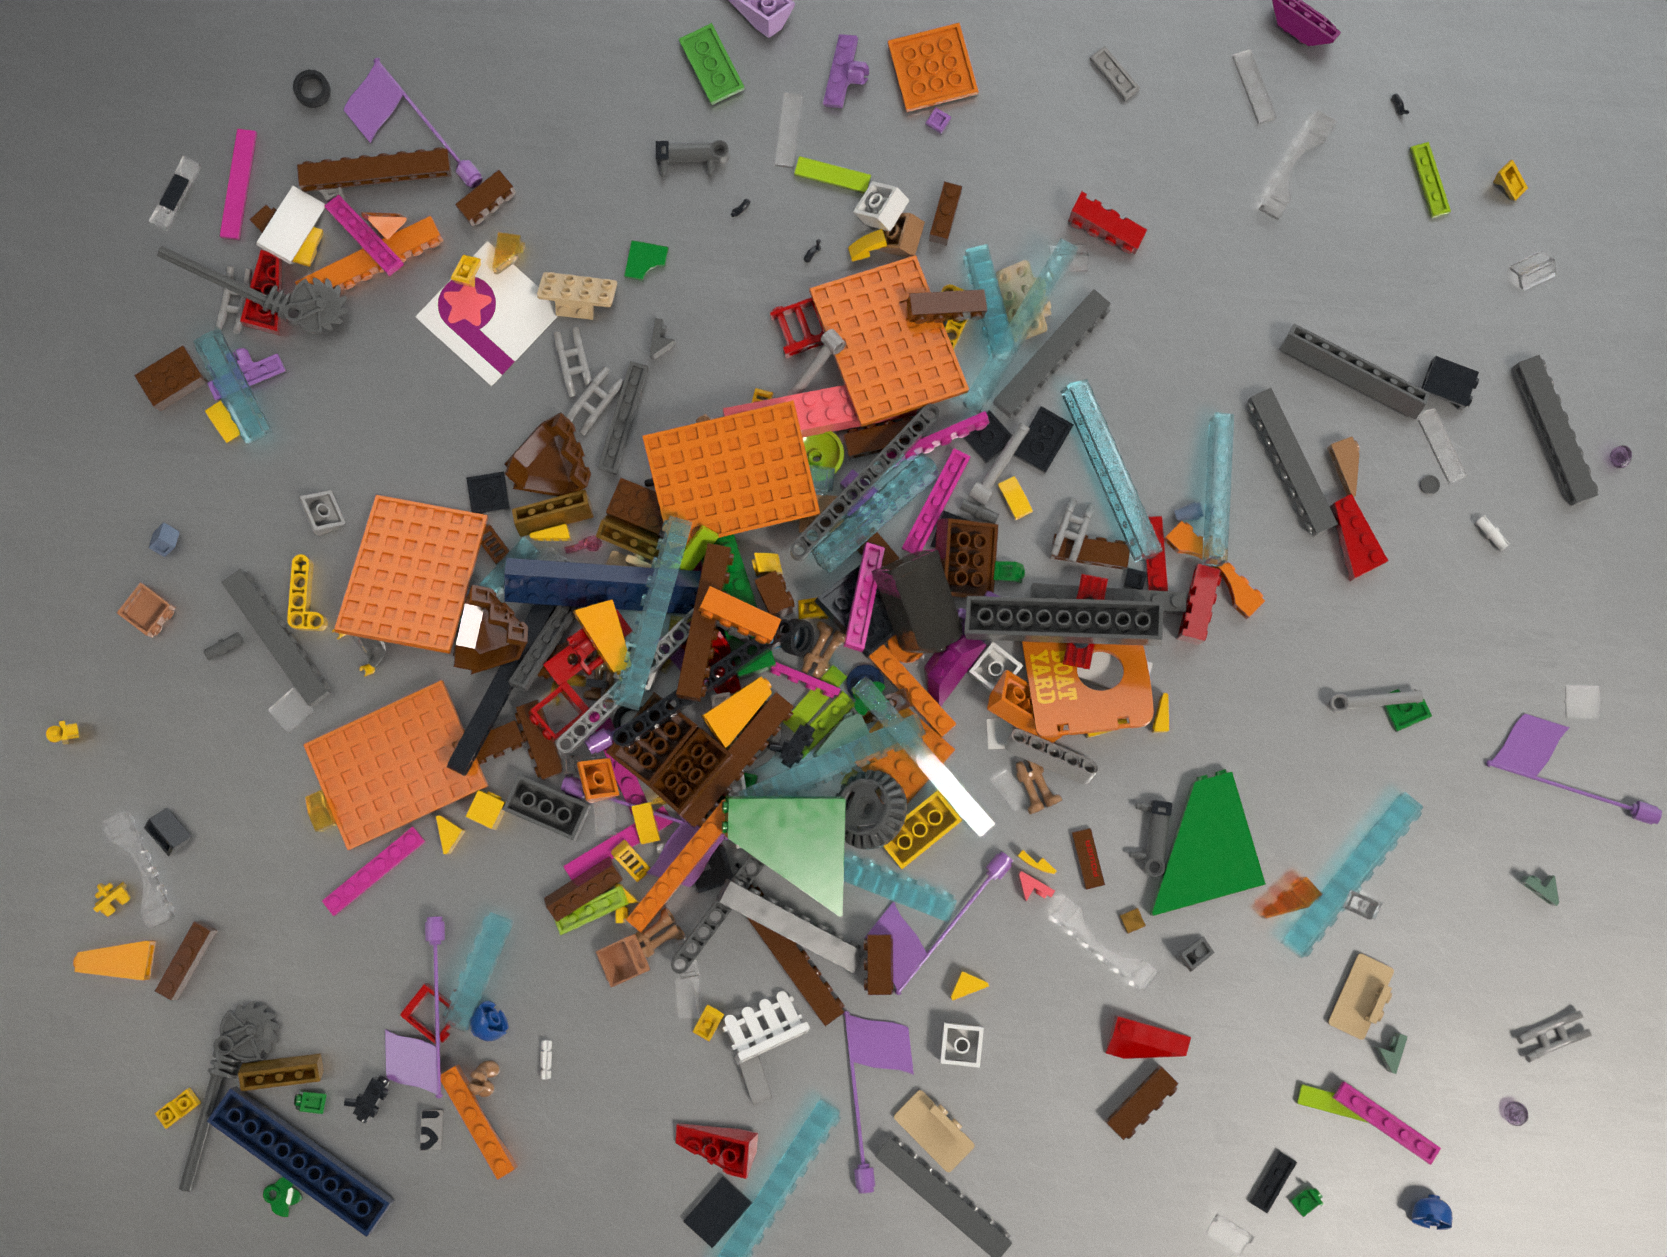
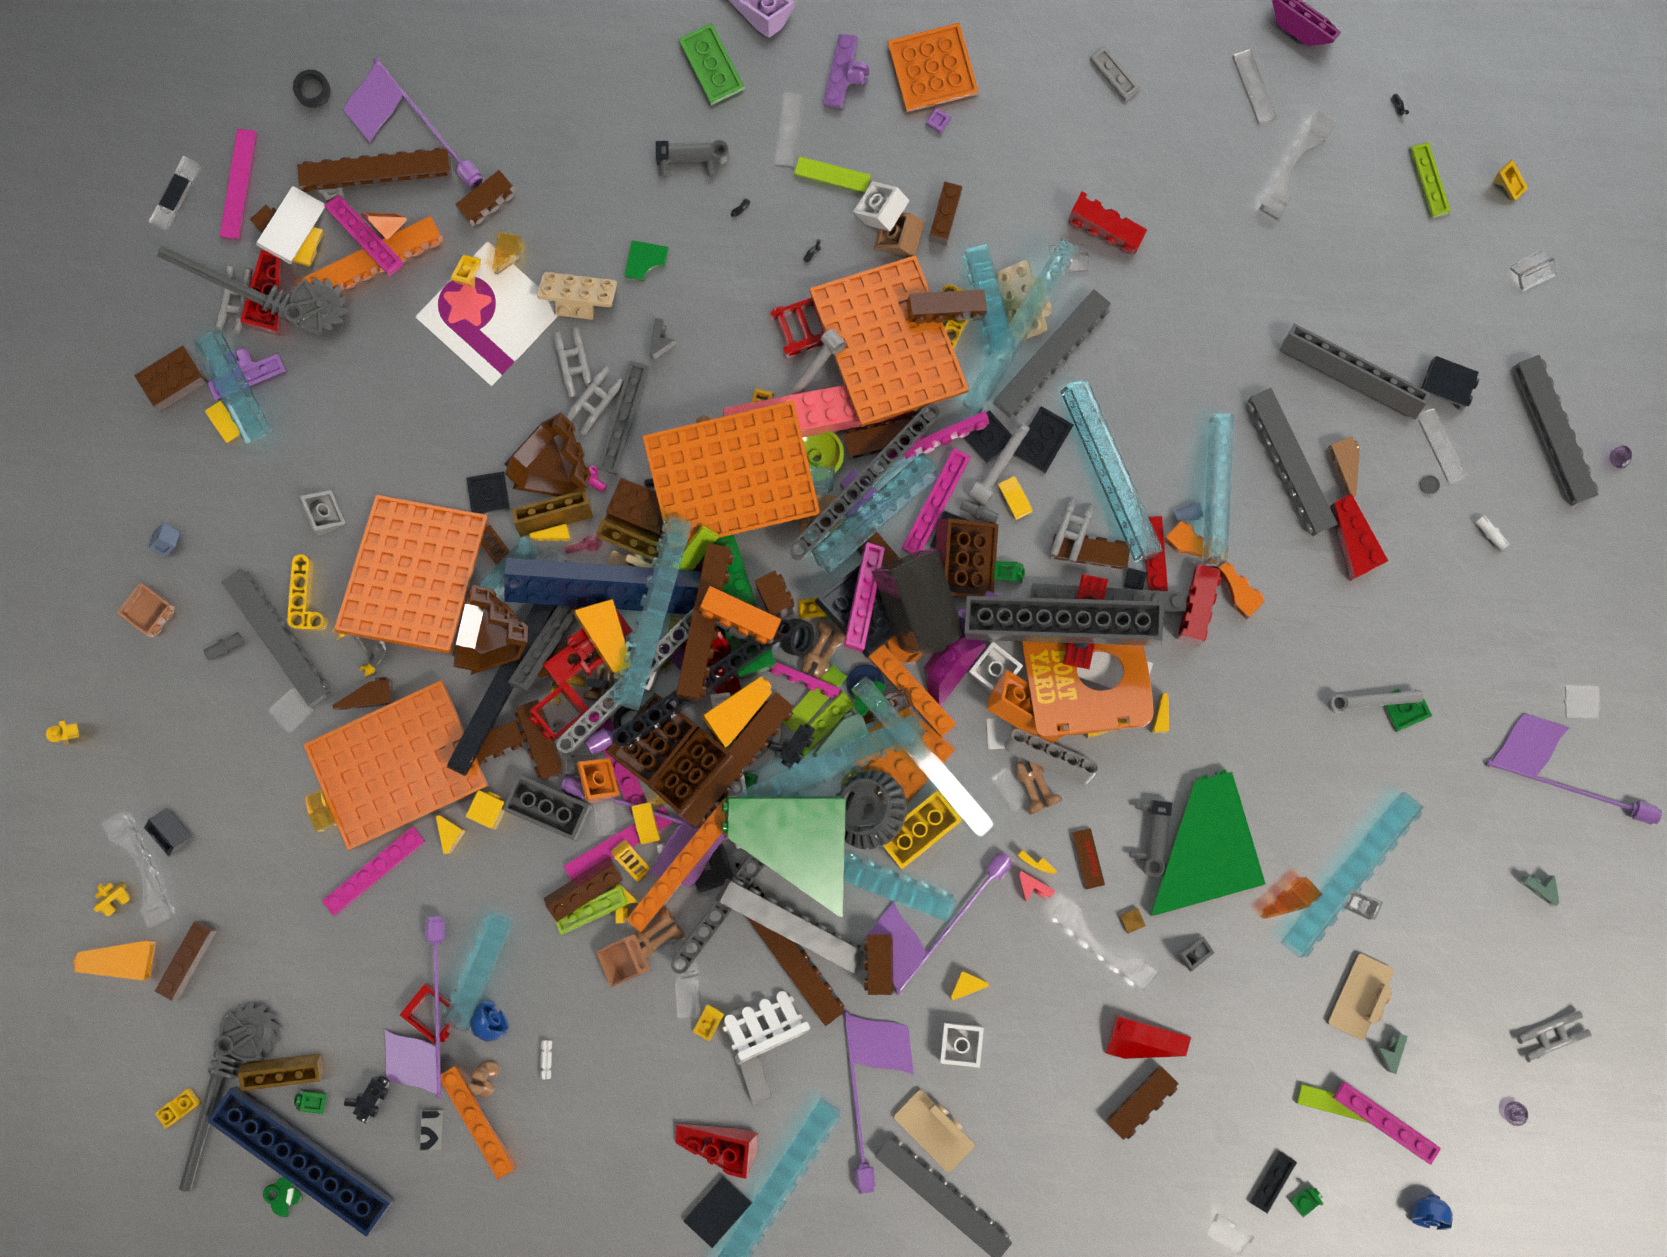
yellow slope [752,553,783,577] -> none
yellow slope [848,229,887,262] -> none
none -> reddish brown slope [333,677,394,710]
none -> dark pink arm [588,465,607,493]

